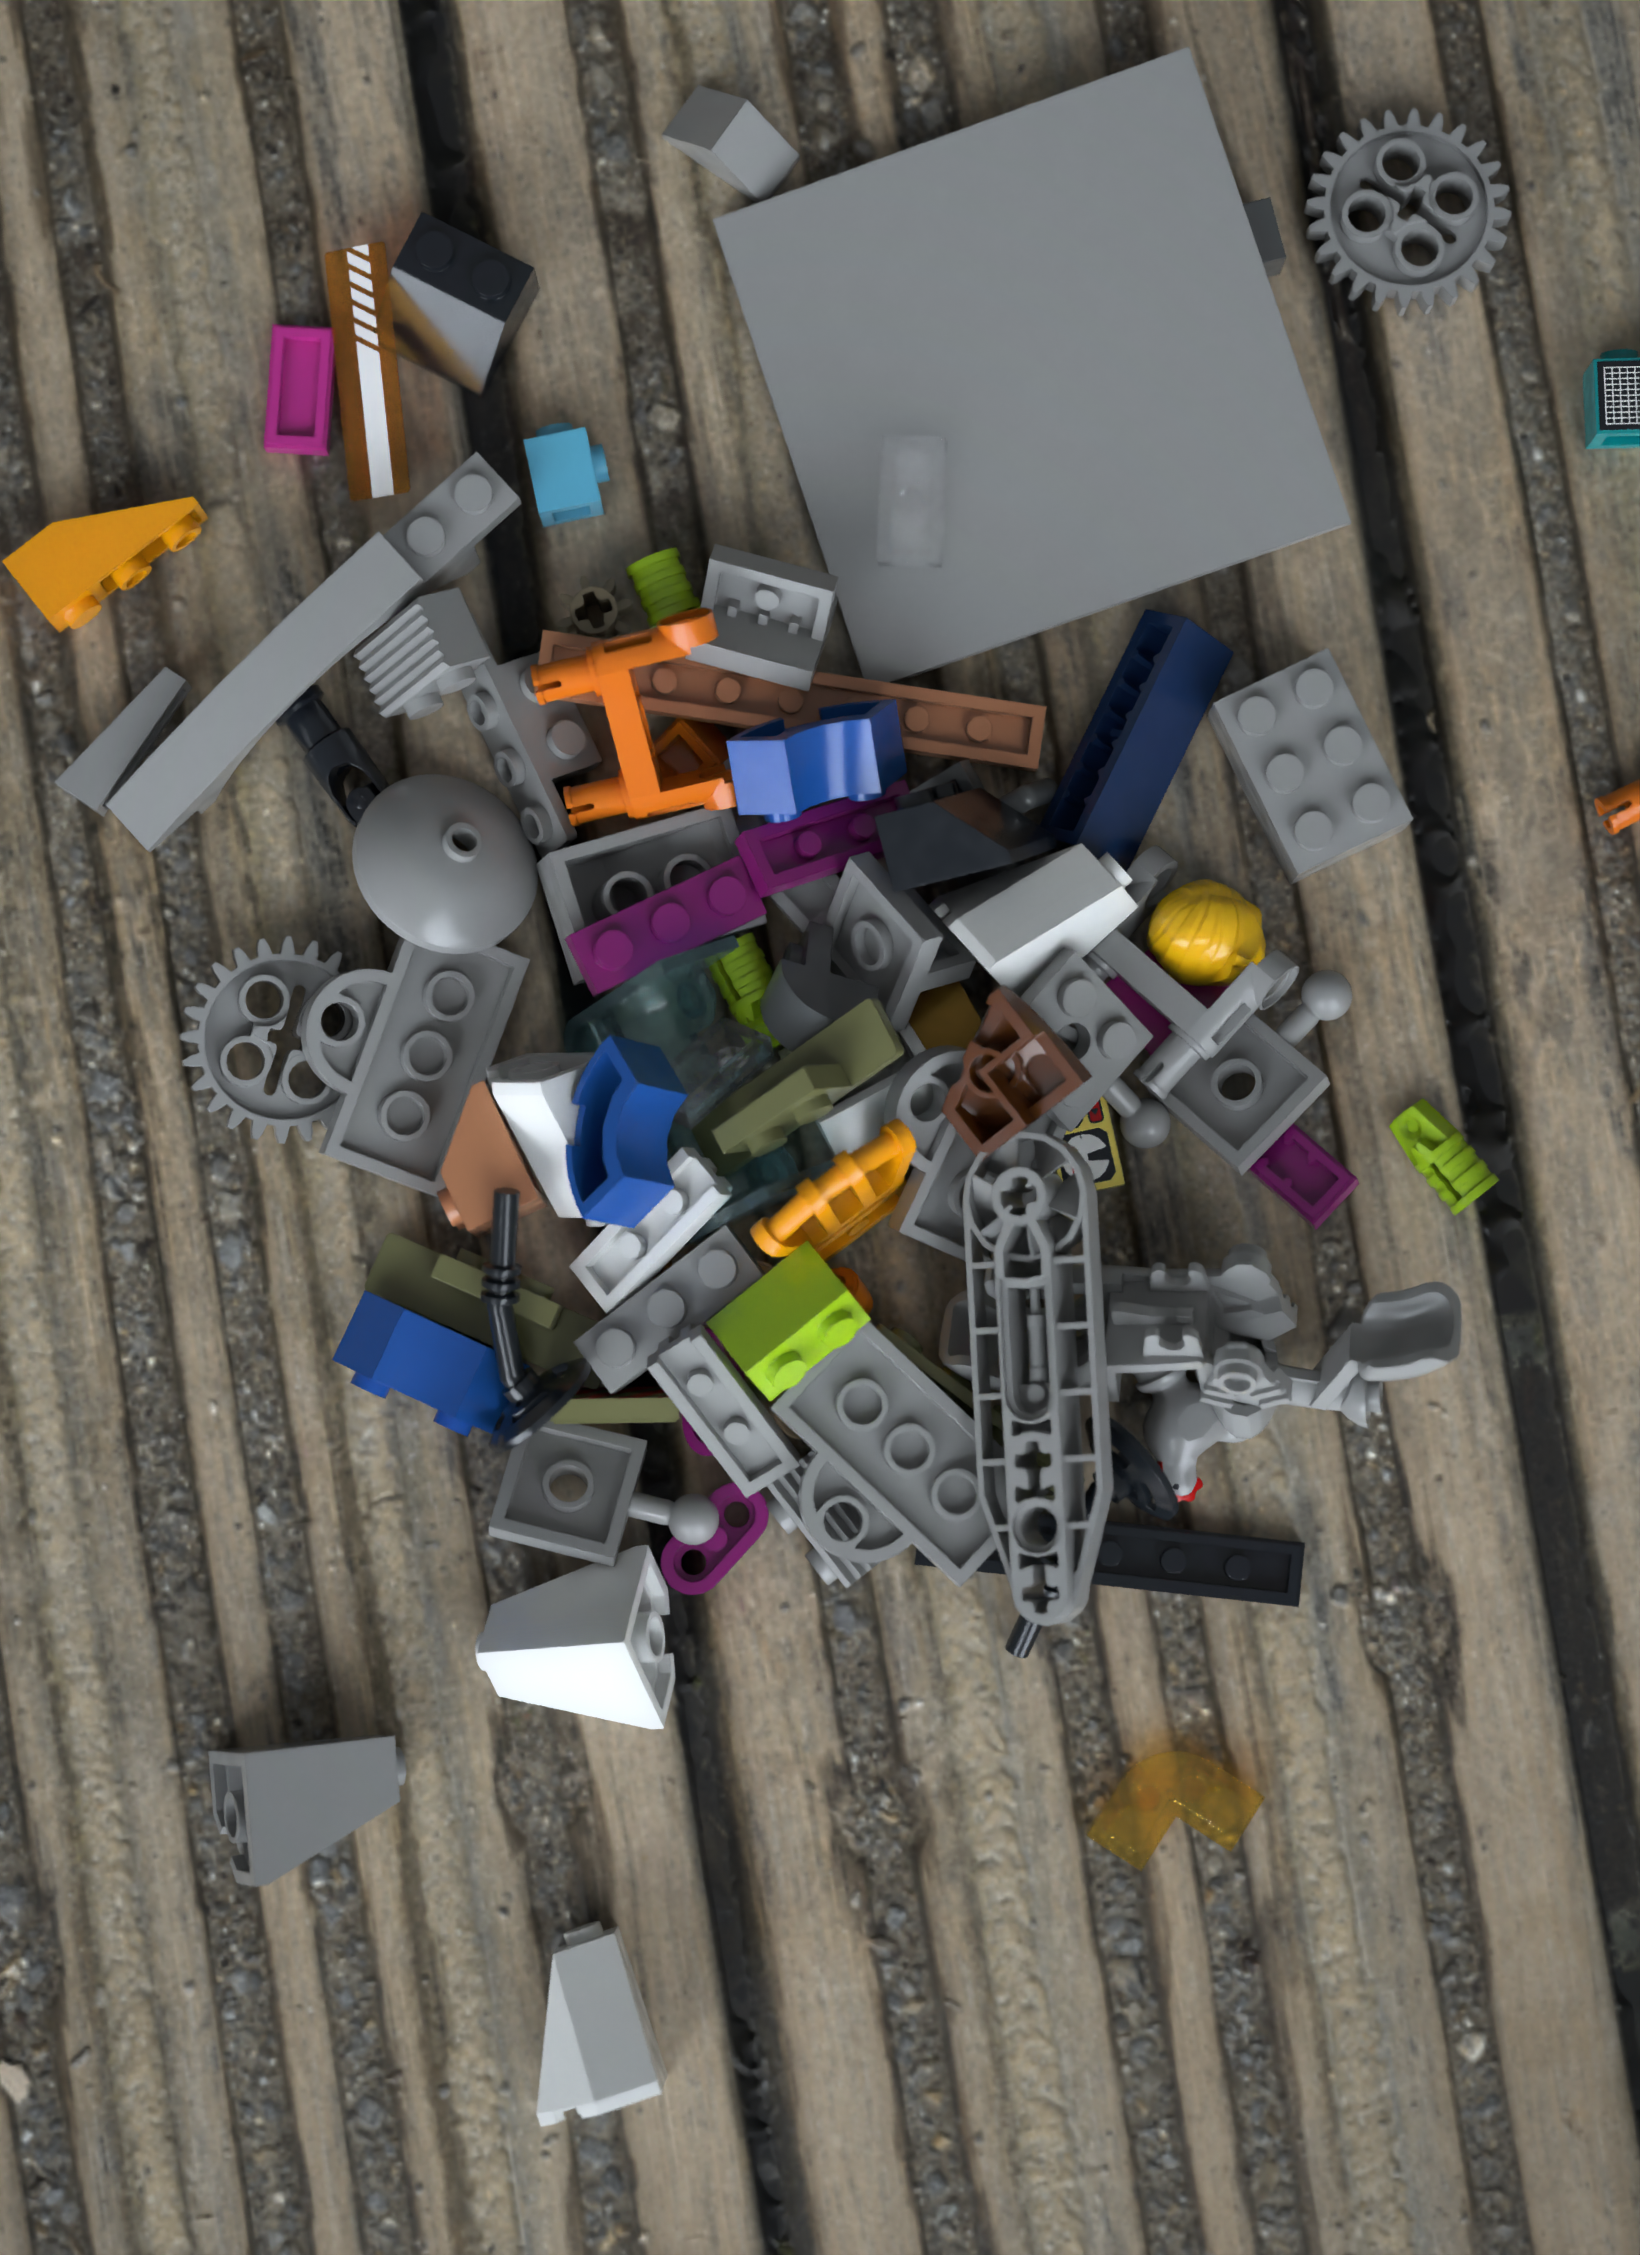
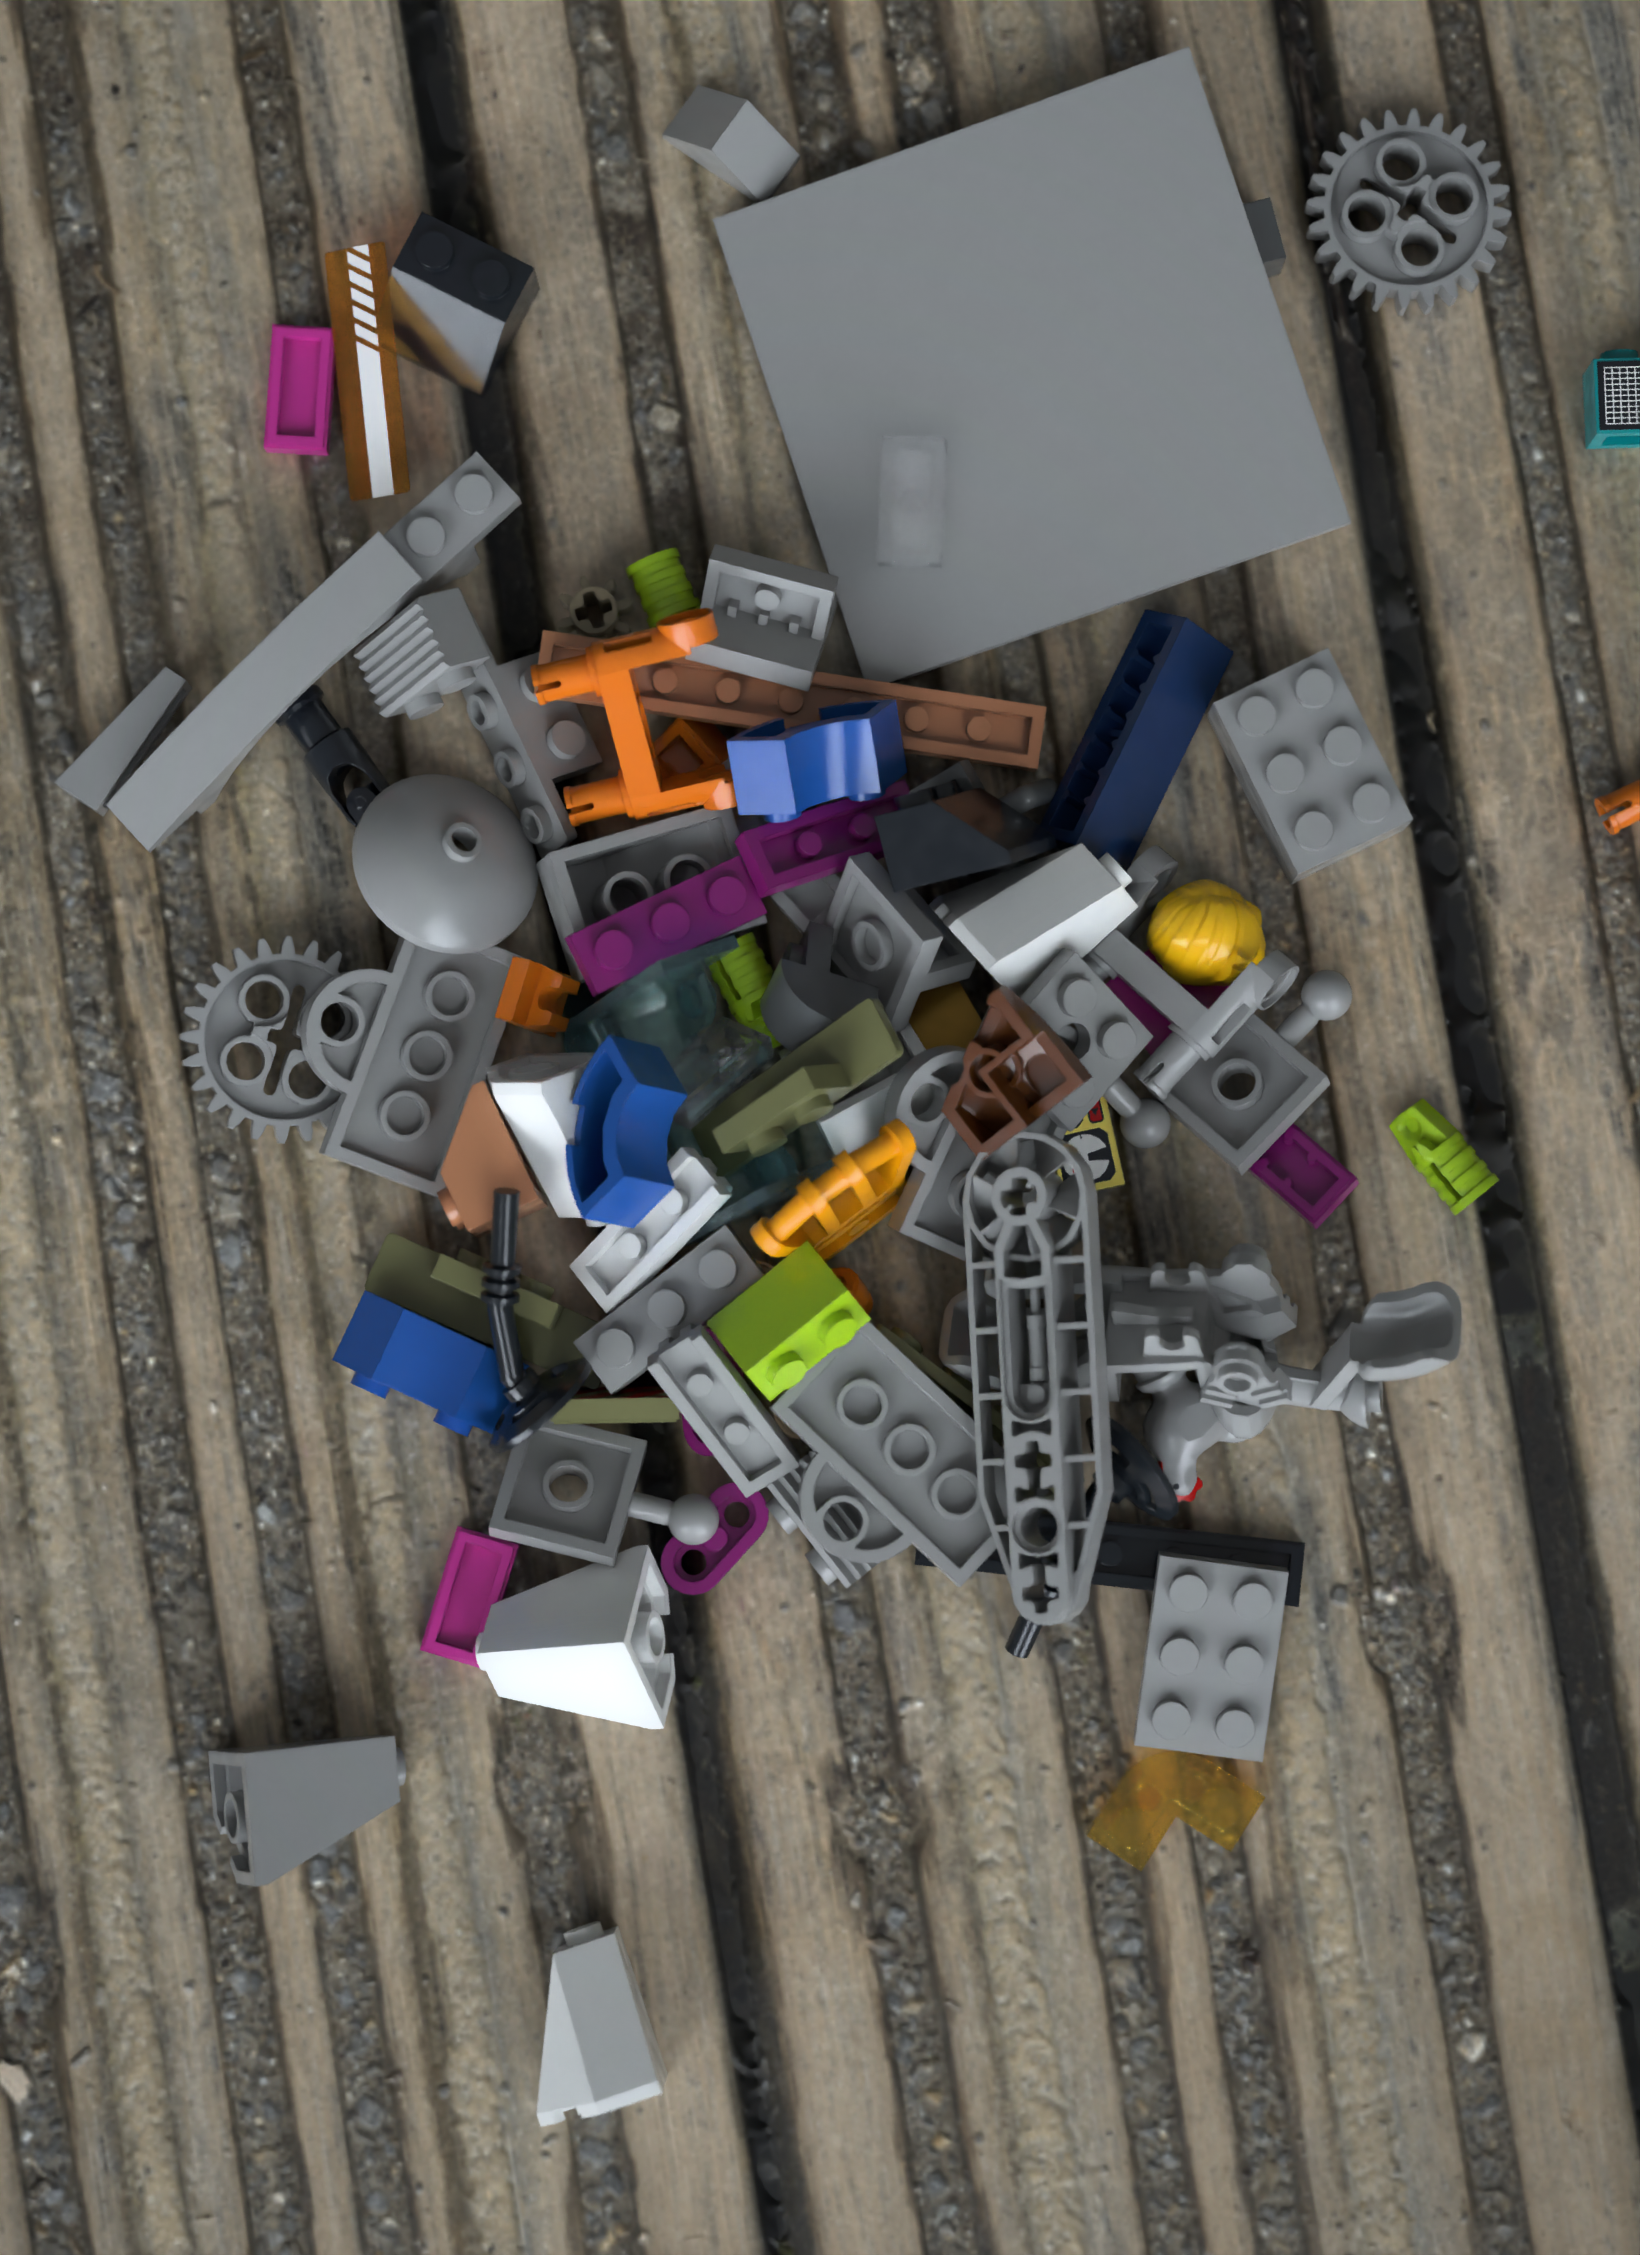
light orange slope [2,496,208,633] -> none
medium azure brick [523,423,610,527] -> none
none -> dark pink tile [420,1526,520,1668]
none -> orange tile [495,956,580,1038]
none -> light grey plate [1133,1551,1289,1762]

